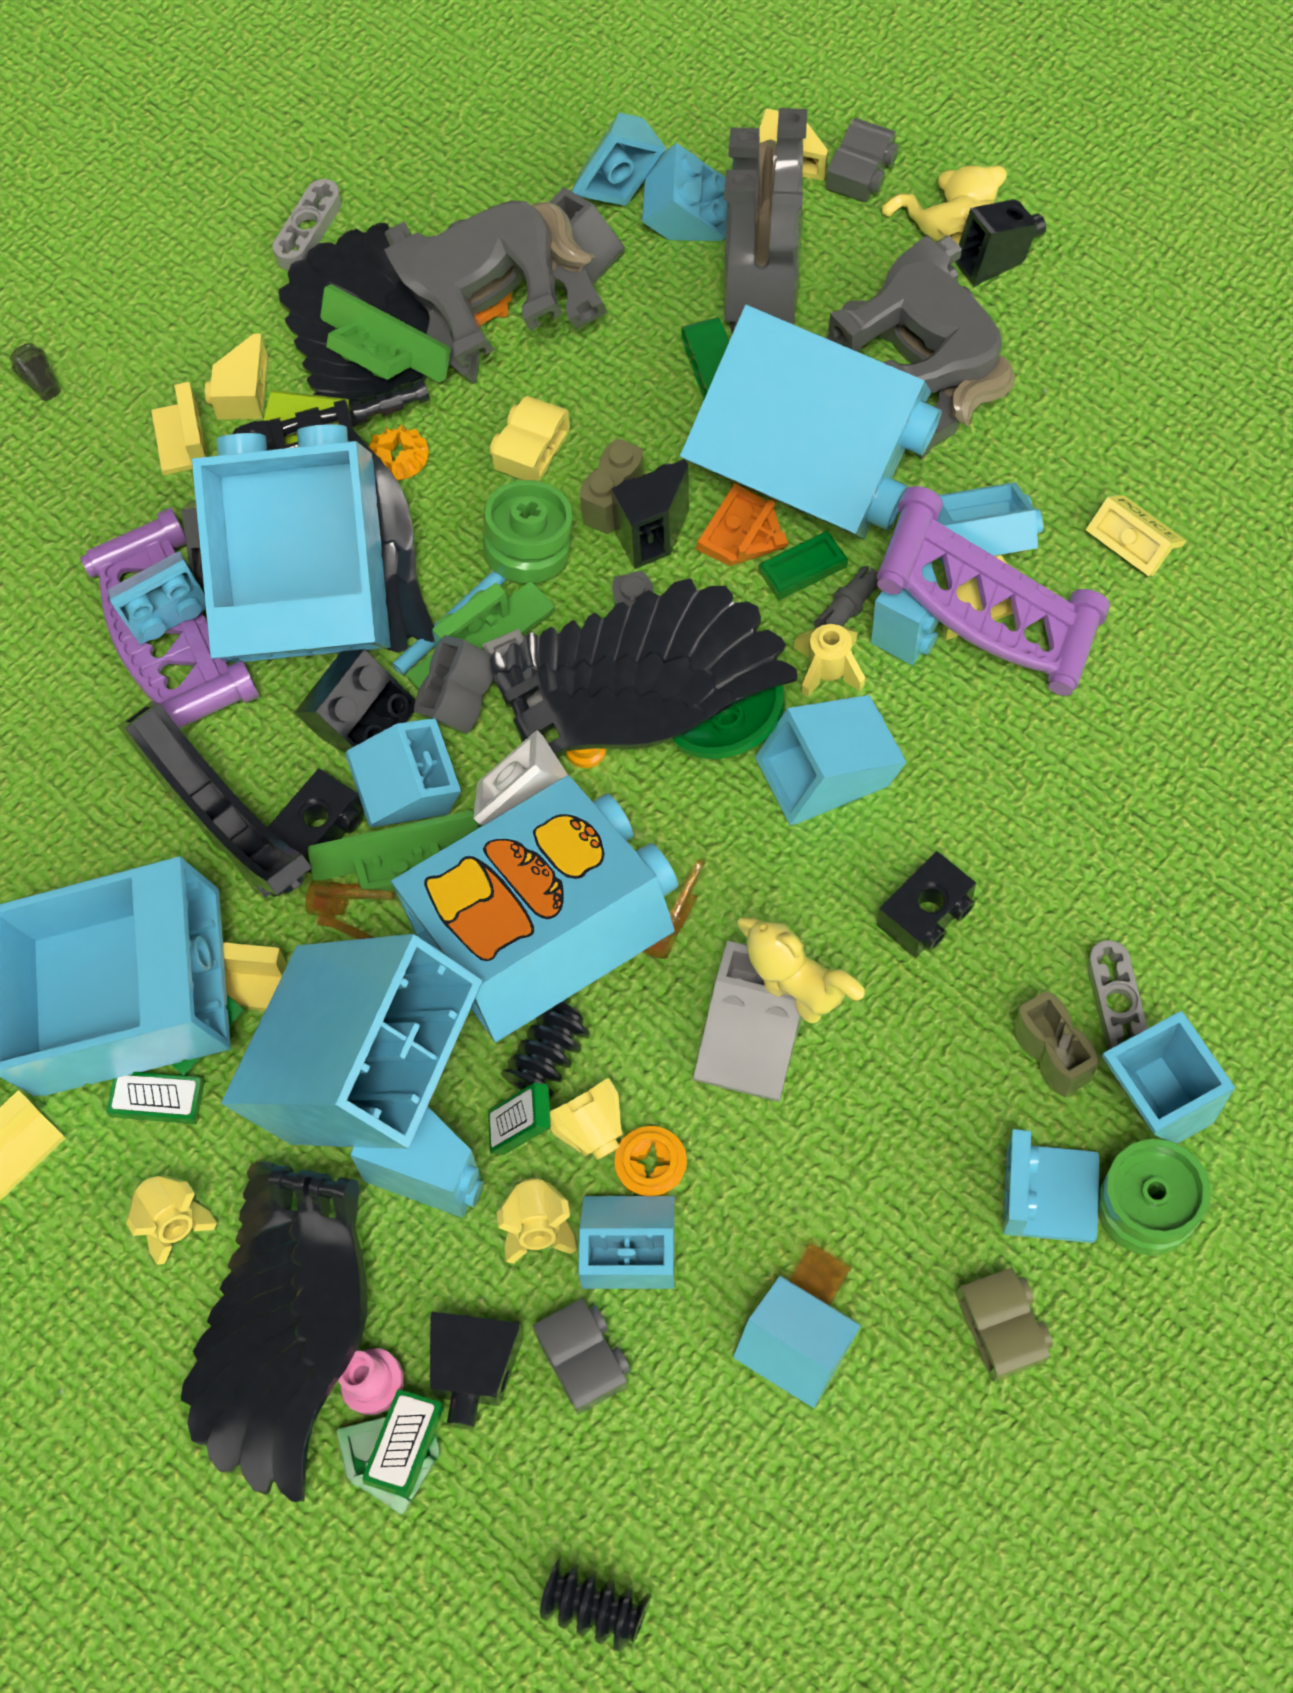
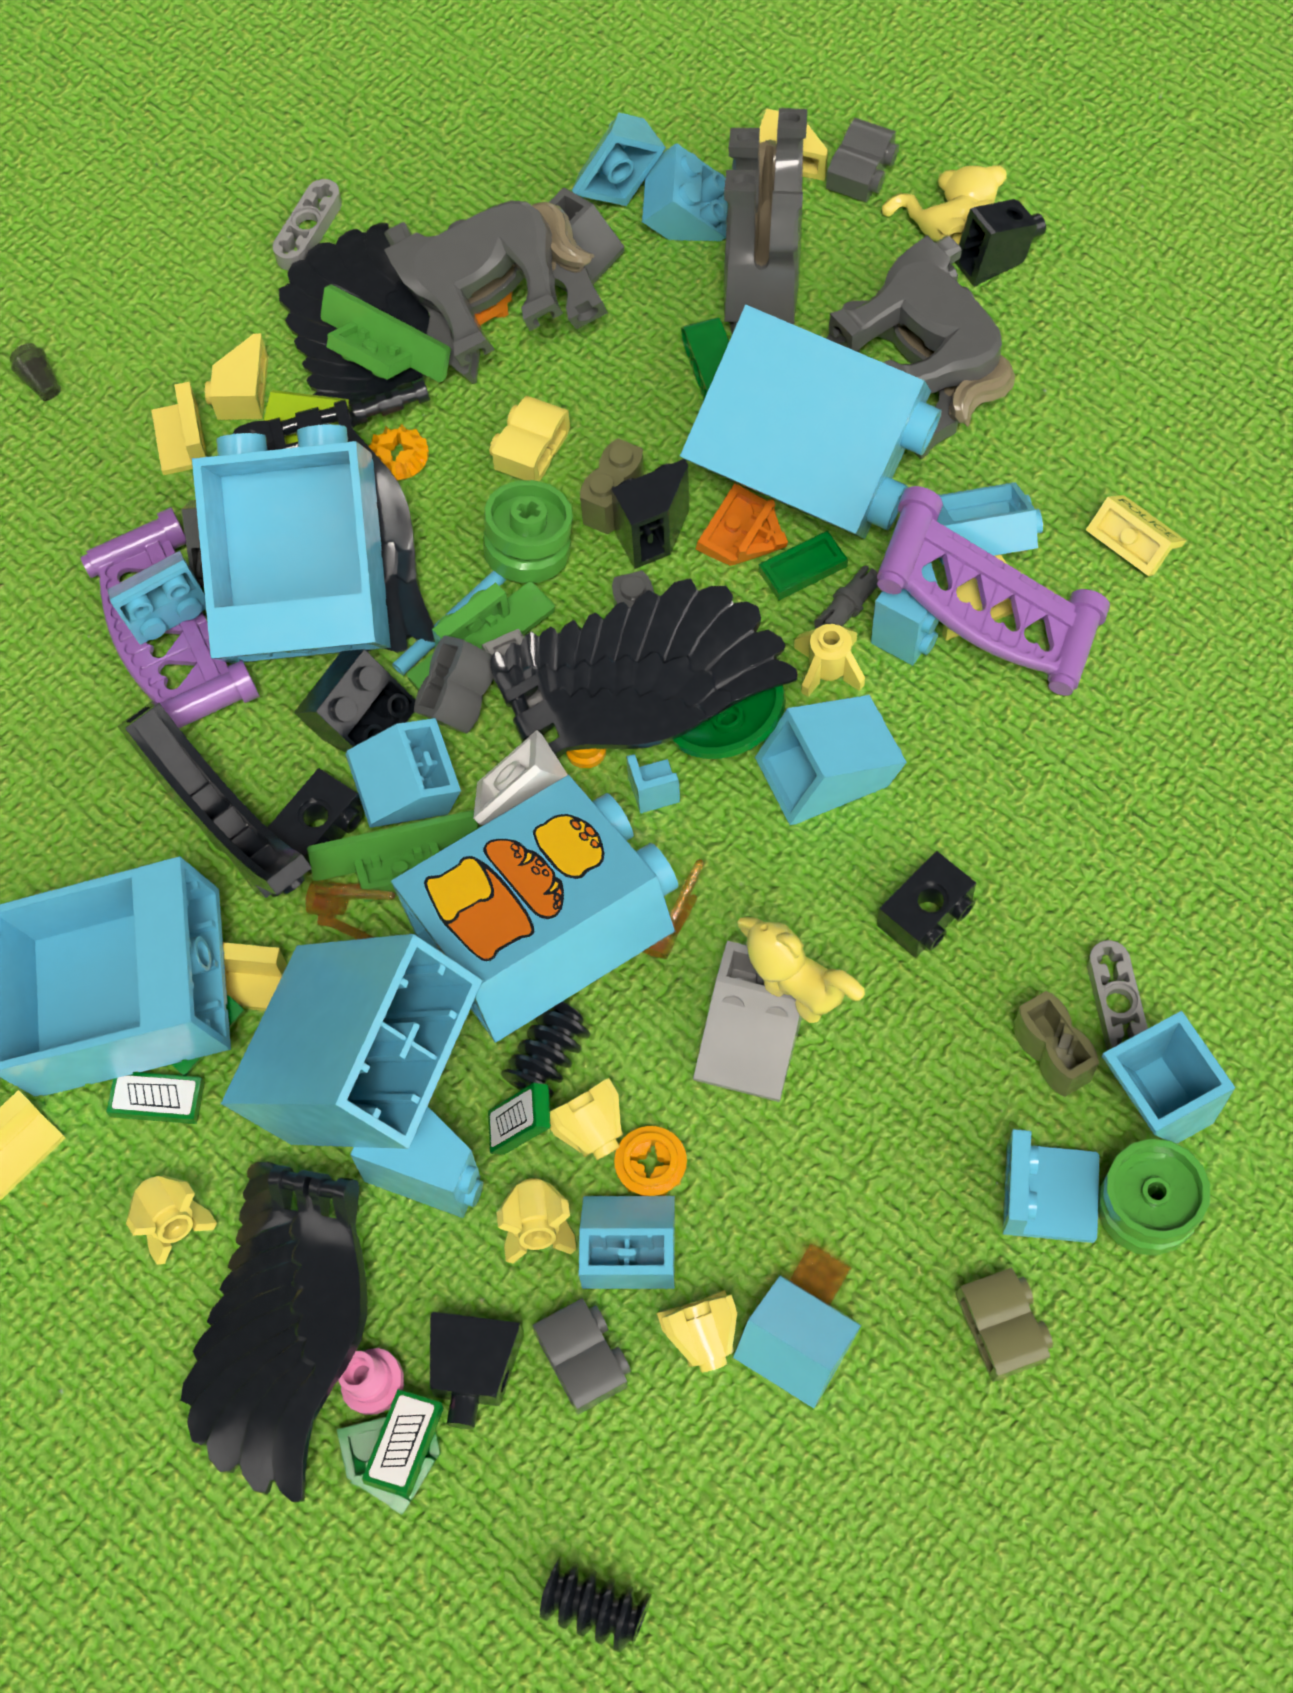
none -> medium azure panel [626,754,680,813]
none -> light yellow brick [657,1290,737,1373]

